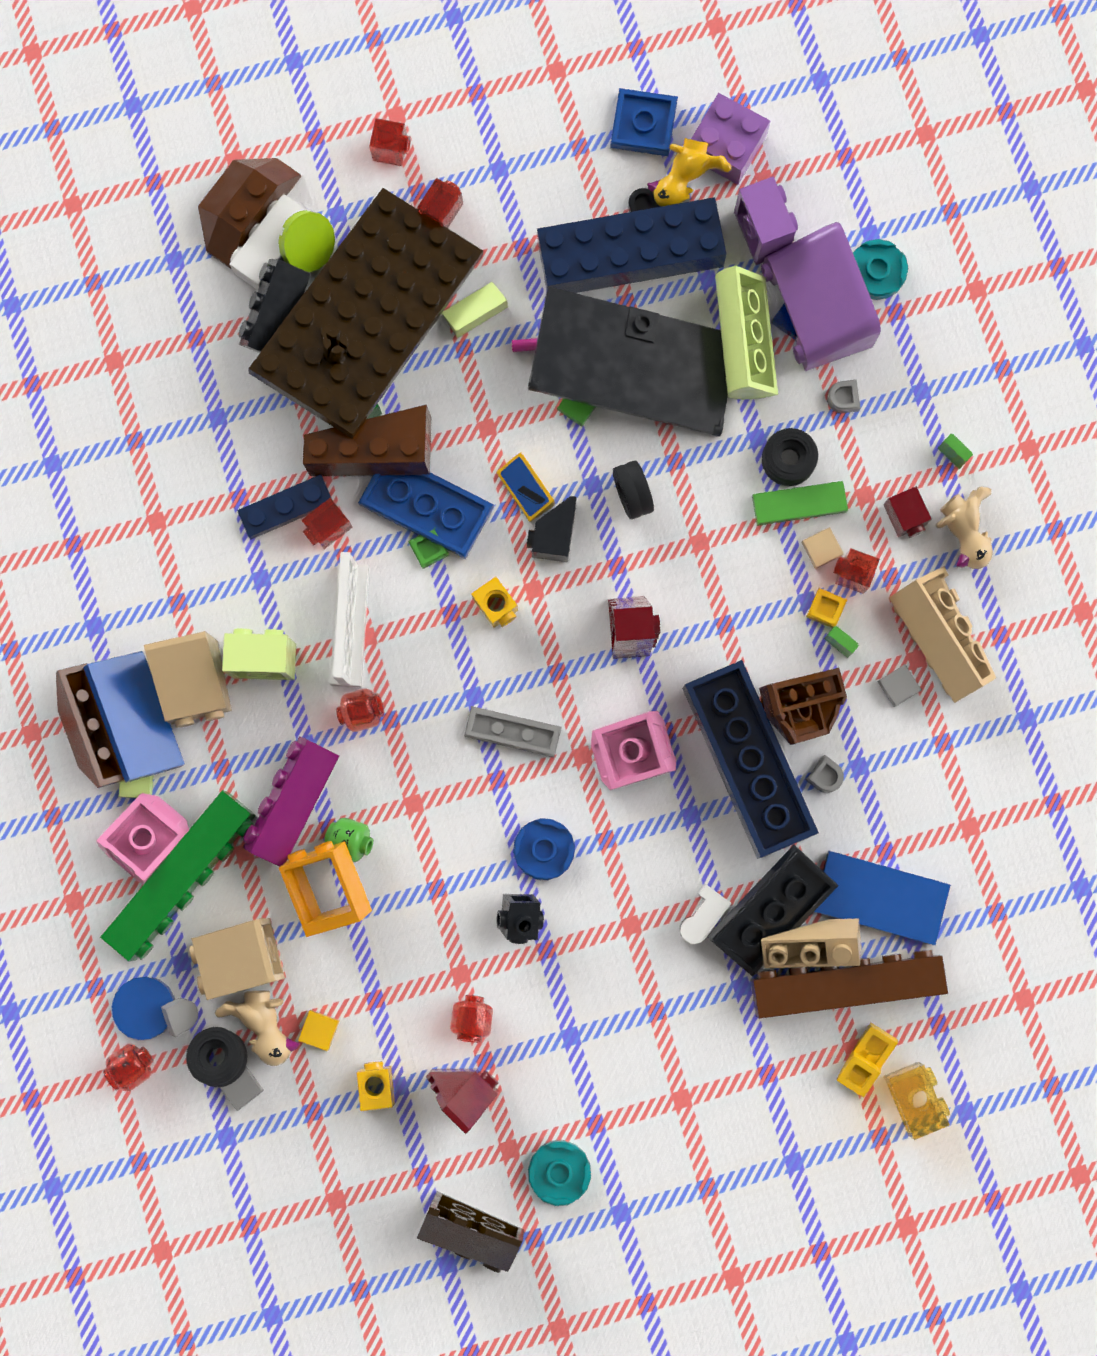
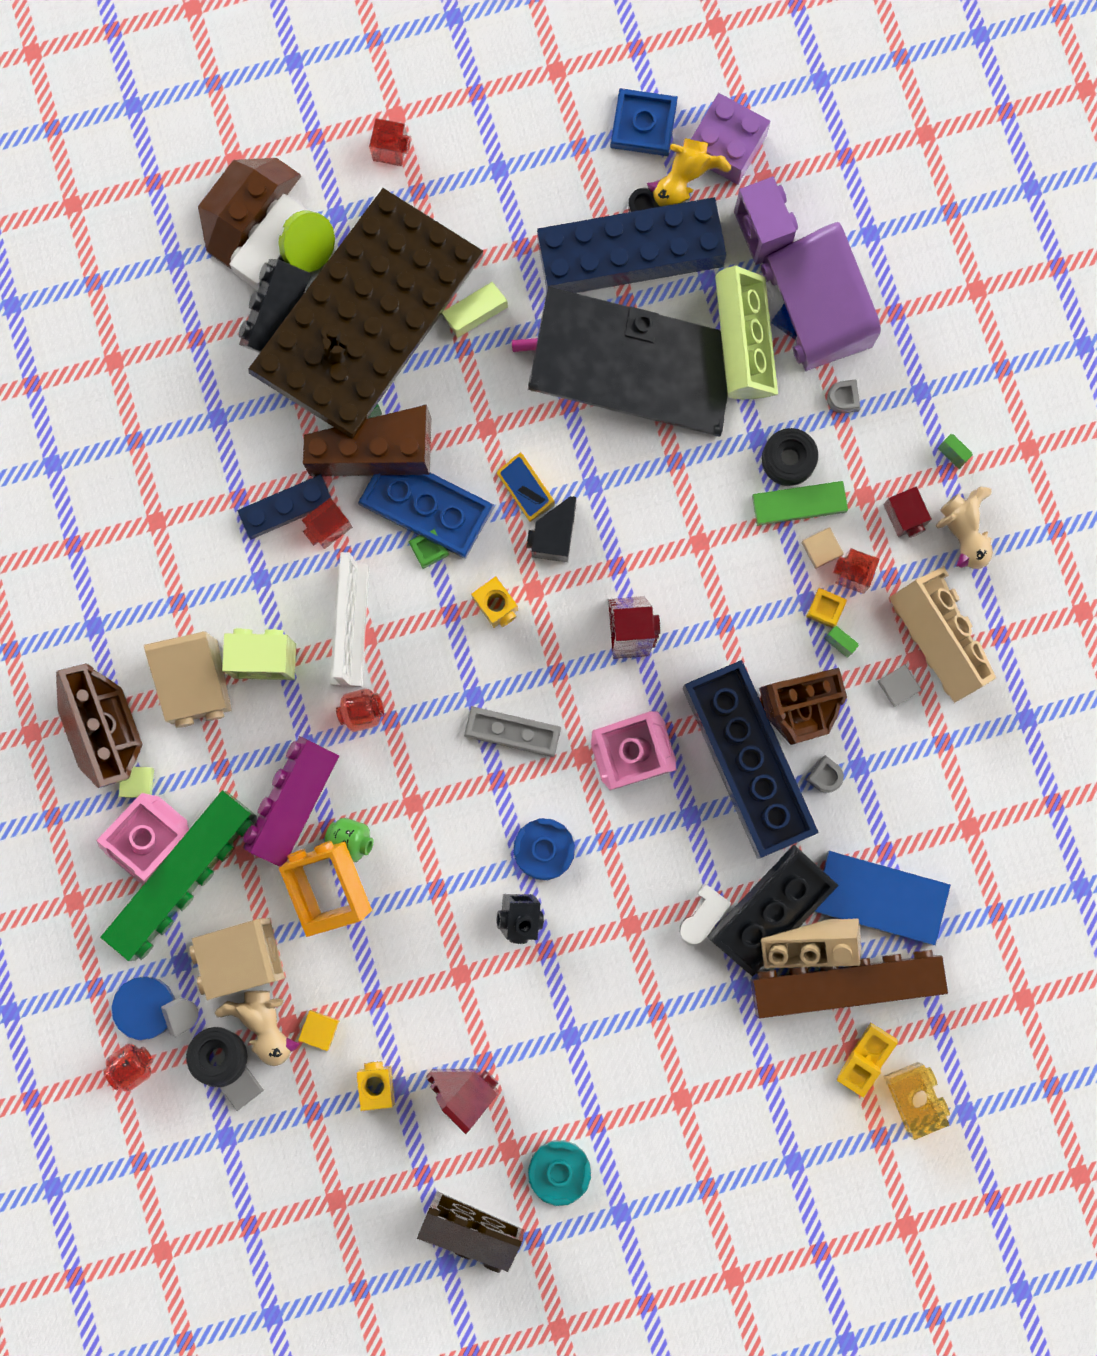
tile [83,651,185,783] -> none
clear red brick [417,178,463,228] -> none
clear red head [450,995,493,1043] -> none
bright green tile [557,399,597,427] -> none
black tyre [613,460,654,519] -> none
teal tile [853,239,909,300] -> none

